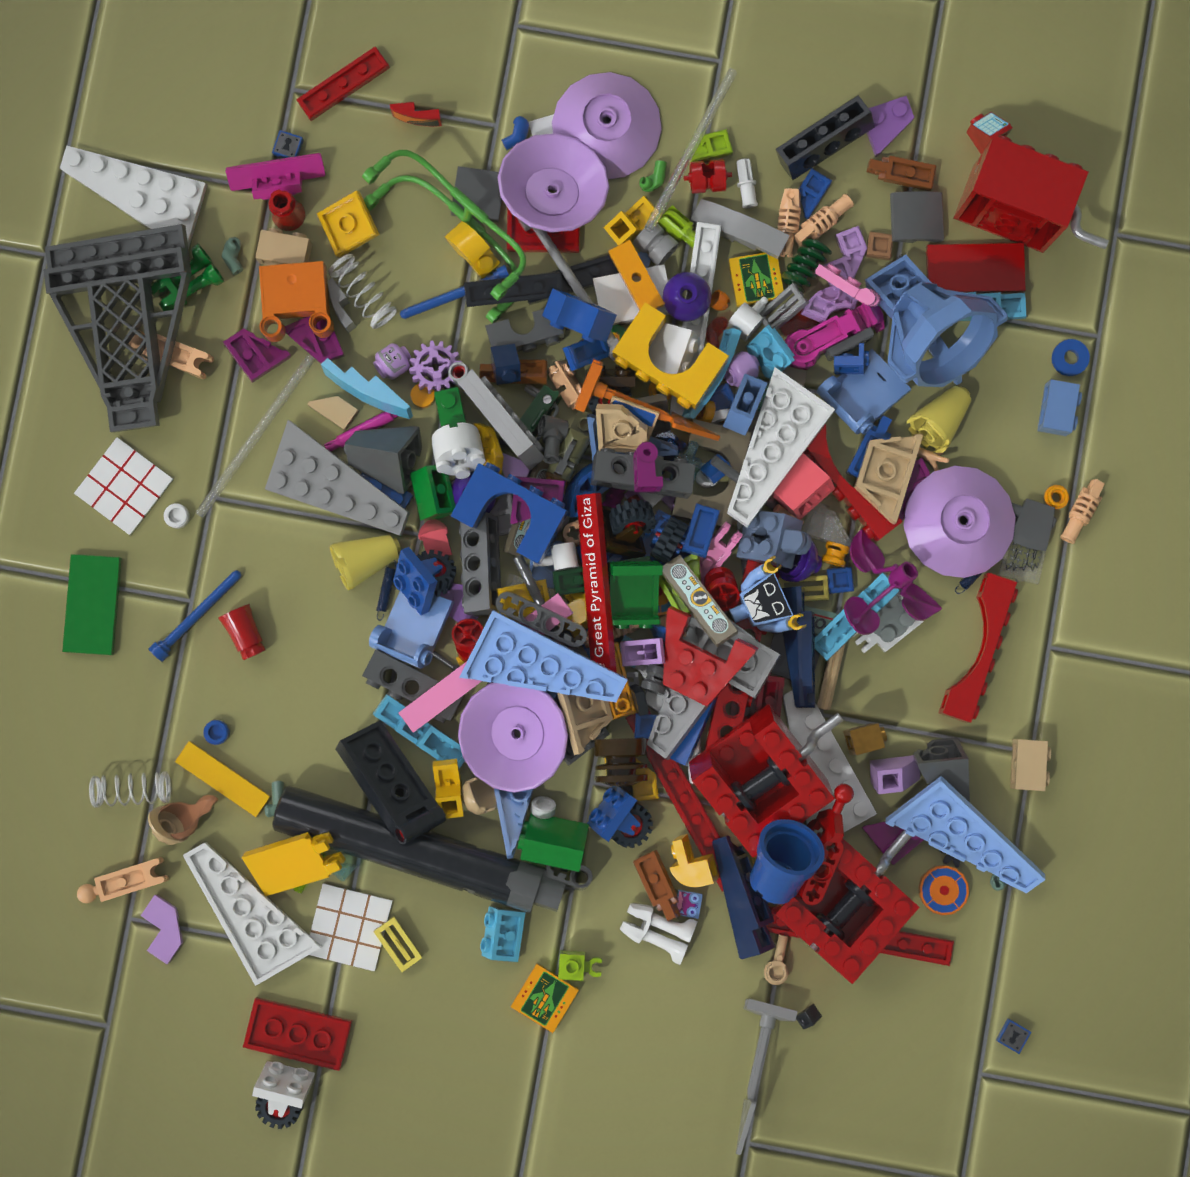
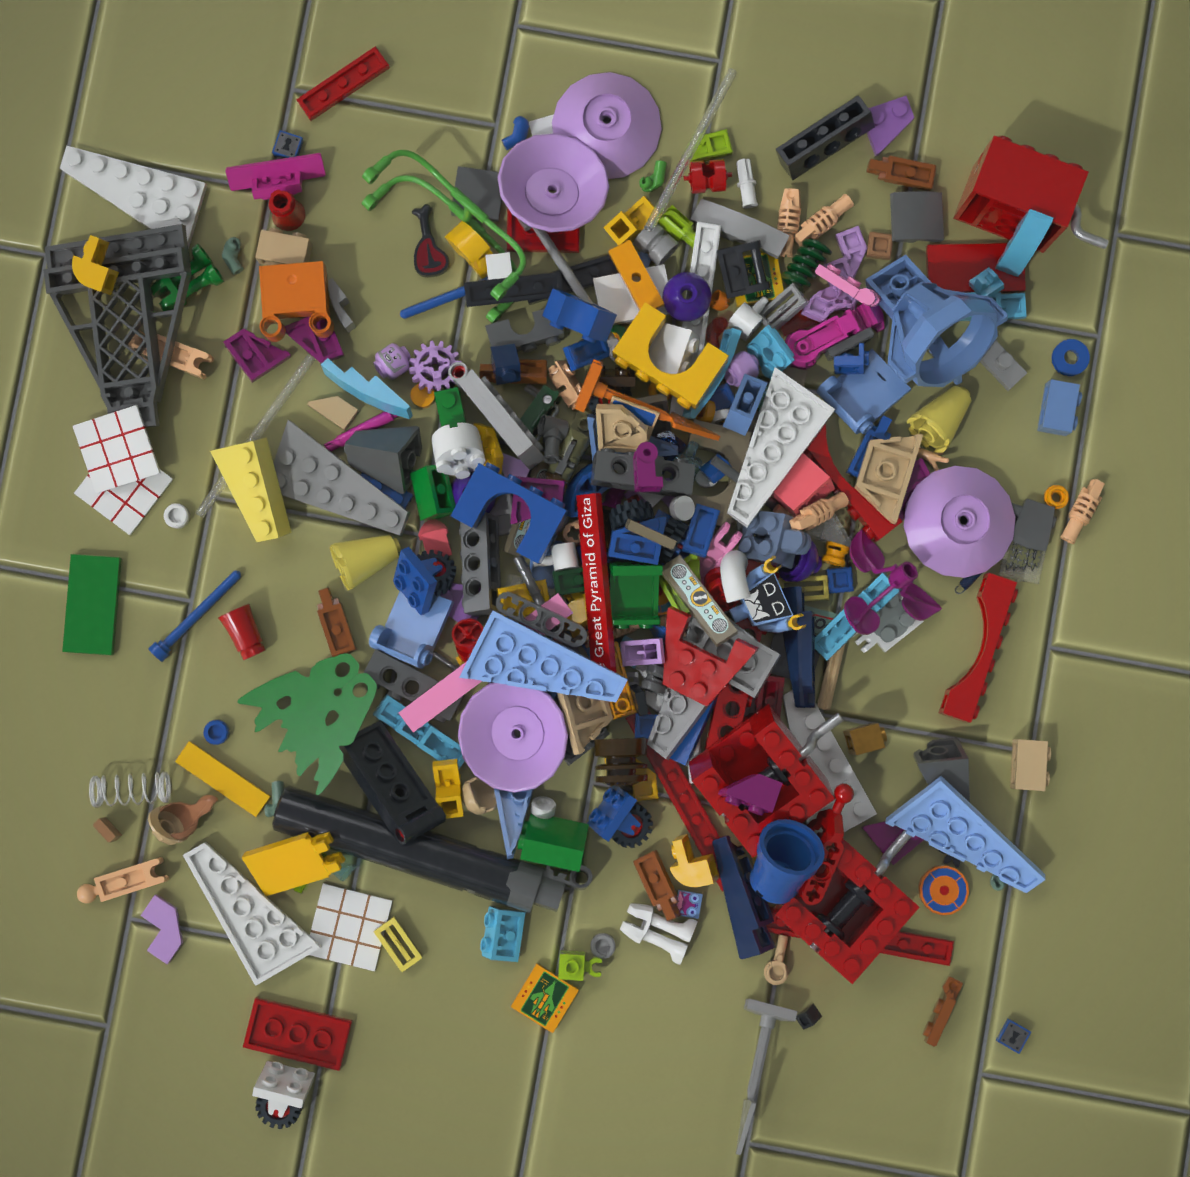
yellow tile [317,190,379,258] -> none
white piece [328,254,397,329] -> none
dark blue piece [376,560,396,621] -> none
red slope [390,102,442,127] -> none
blue tile [799,168,832,219] -> none
lavender slope [870,755,920,794] -> none
slope [966,112,1013,154] -> none
none -> yellow brick [72,235,119,295]
none -> white piece [73,405,161,493]
none -> medium nougat tile [93,817,122,843]
none -> light yellow wedge [210,437,292,542]
none -> green piece [237,653,377,795]
none -> dark orange hinge [317,588,357,657]
none -> black piece [412,204,449,278]
none -> white tile [485,252,512,280]
none -> light grey tile [590,933,615,959]
none -> blue wing [608,516,667,565]
none -> dark tan tile [625,518,677,550]
none -> white tile [669,496,695,521]
none -> black plate [717,240,771,299]
none -> magenta slope [718,774,782,815]
none -> white cylinder [720,550,751,603]
none -> light nougat hinge [789,492,849,531]
none -> dark orange hinge [923,976,963,1047]
none -> medium azure tile [969,267,1004,297]
none -> light grey tile [980,340,1027,391]
none -> medium azure slope [995,209,1053,277]

